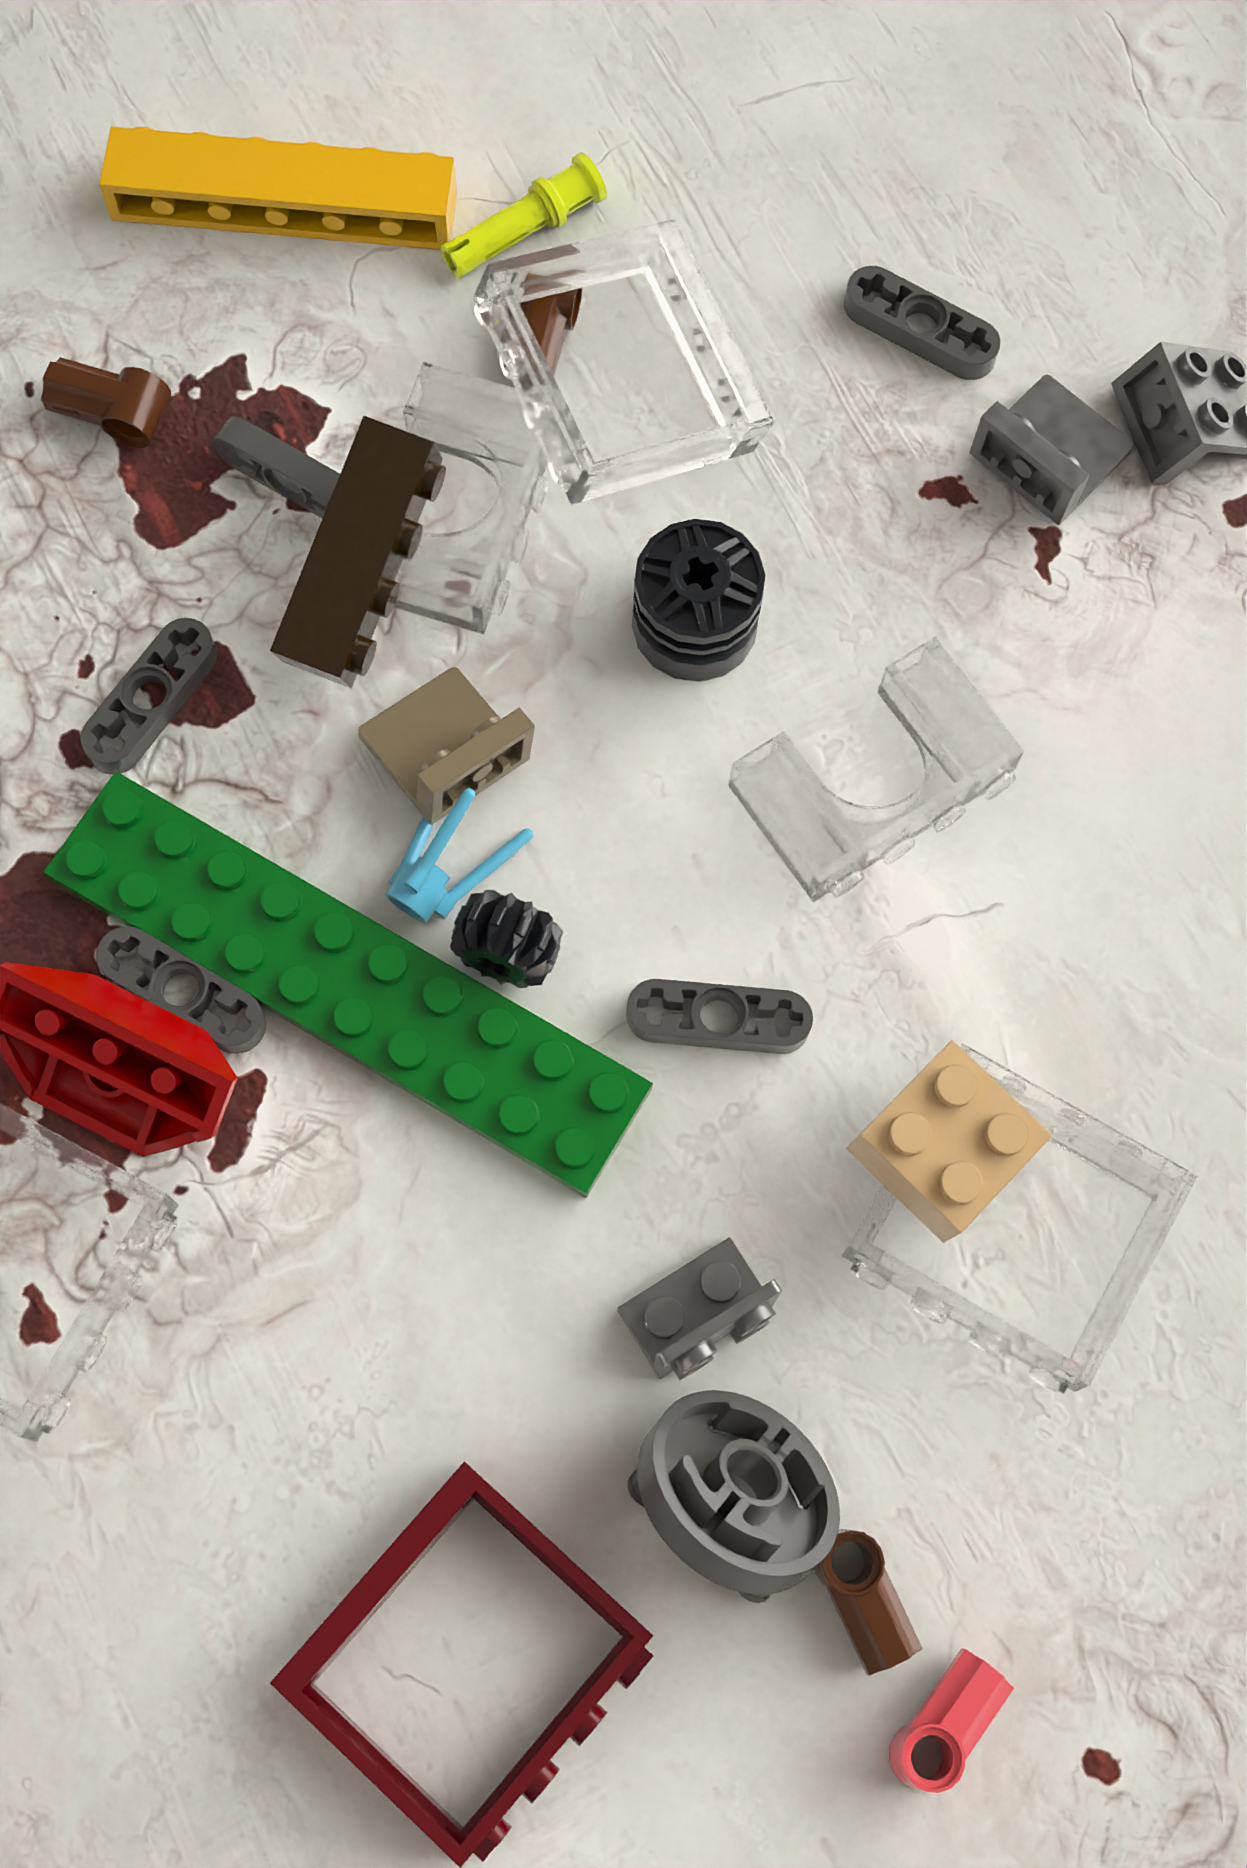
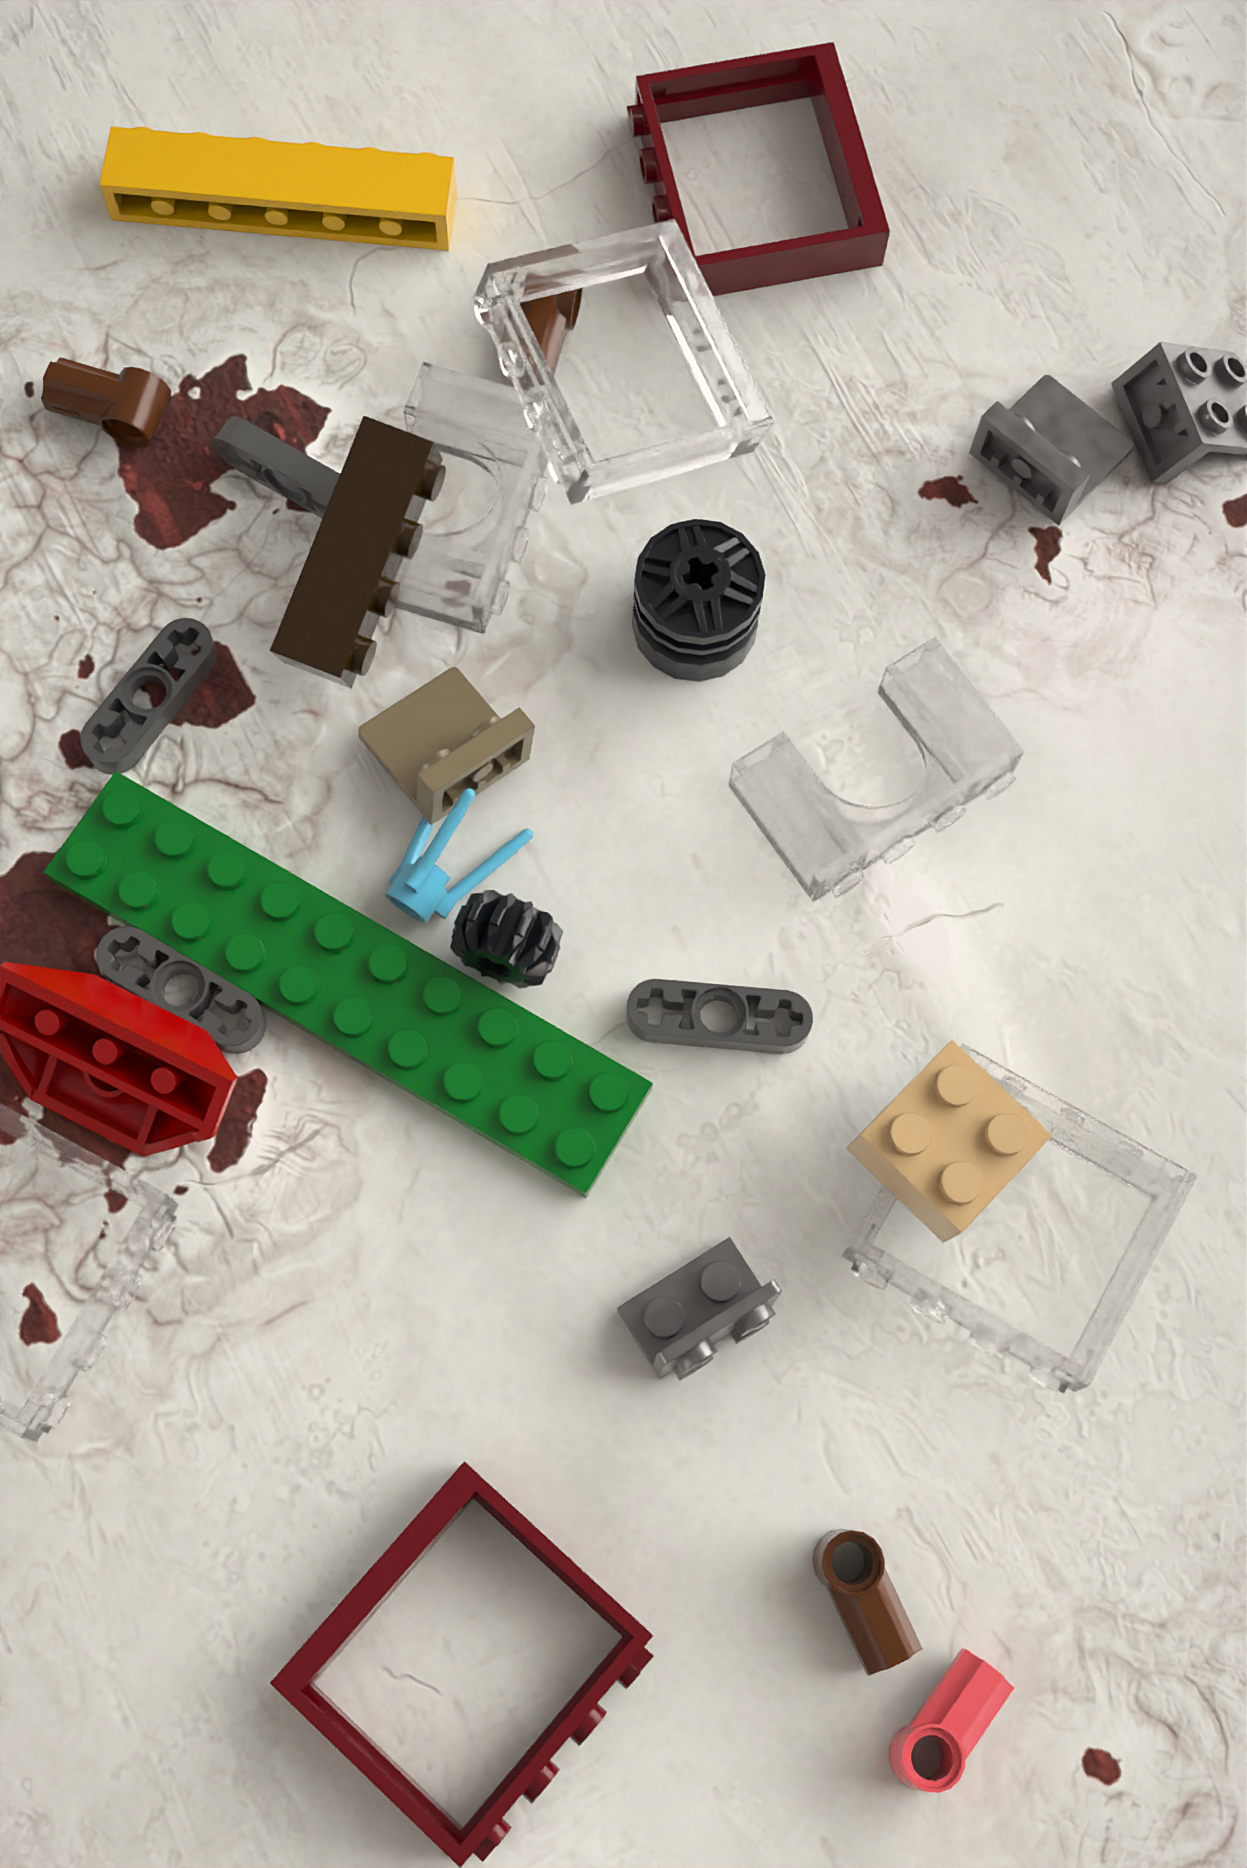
neon yellow pin [440,152,607,279] -> none
dark grey piece [627,1390,840,1603] -> none
dark grey beam [844,266,1001,380] -> none
none -> dark red window [627,42,890,302]

